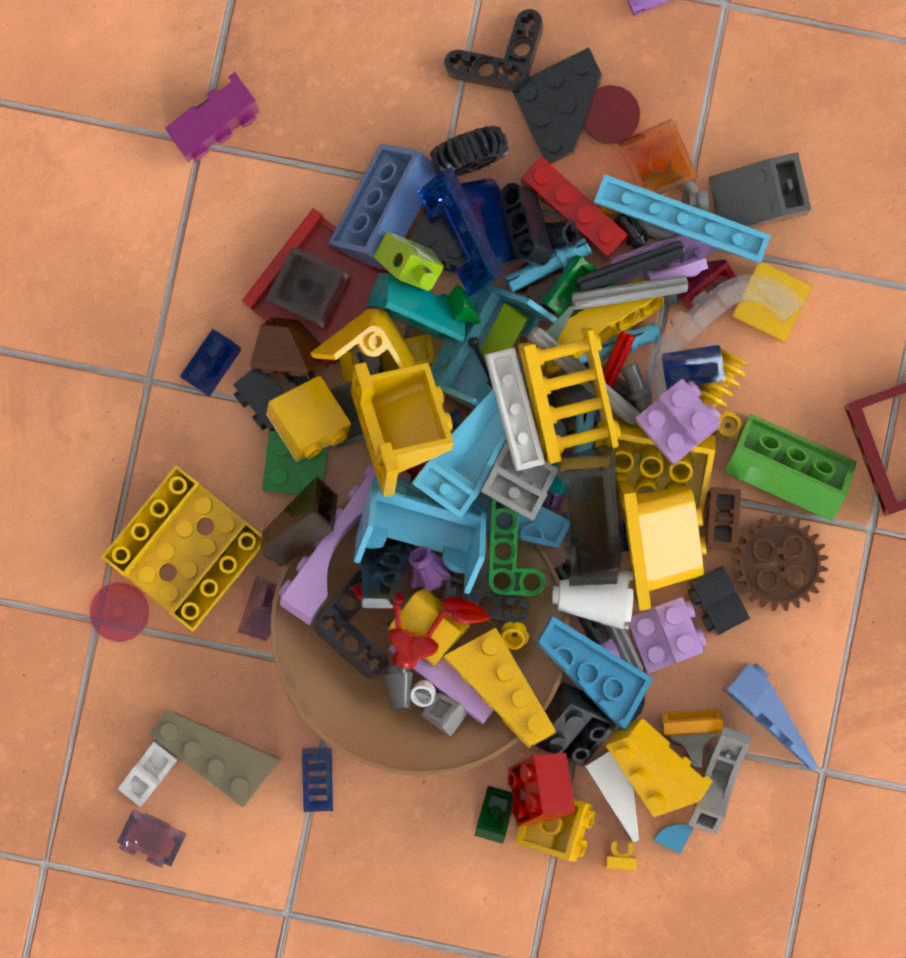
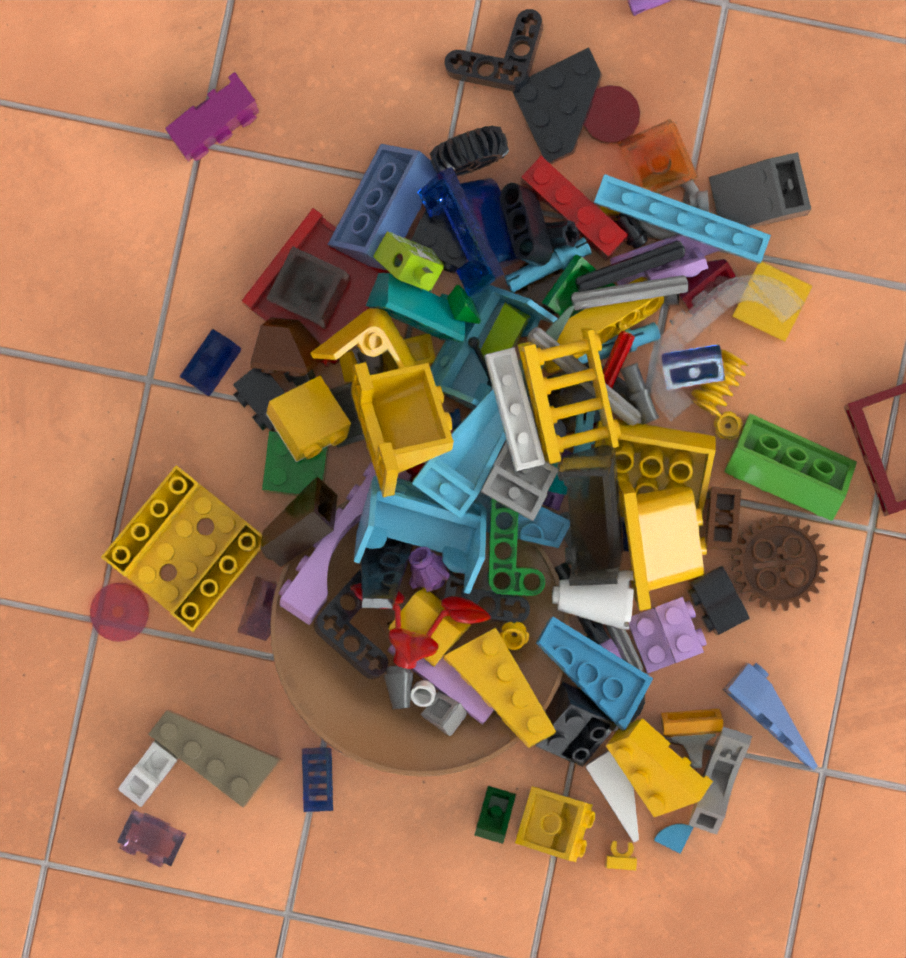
red slope [507,753,575,827] -> none
lavender plate [635,379,721,465] -> none

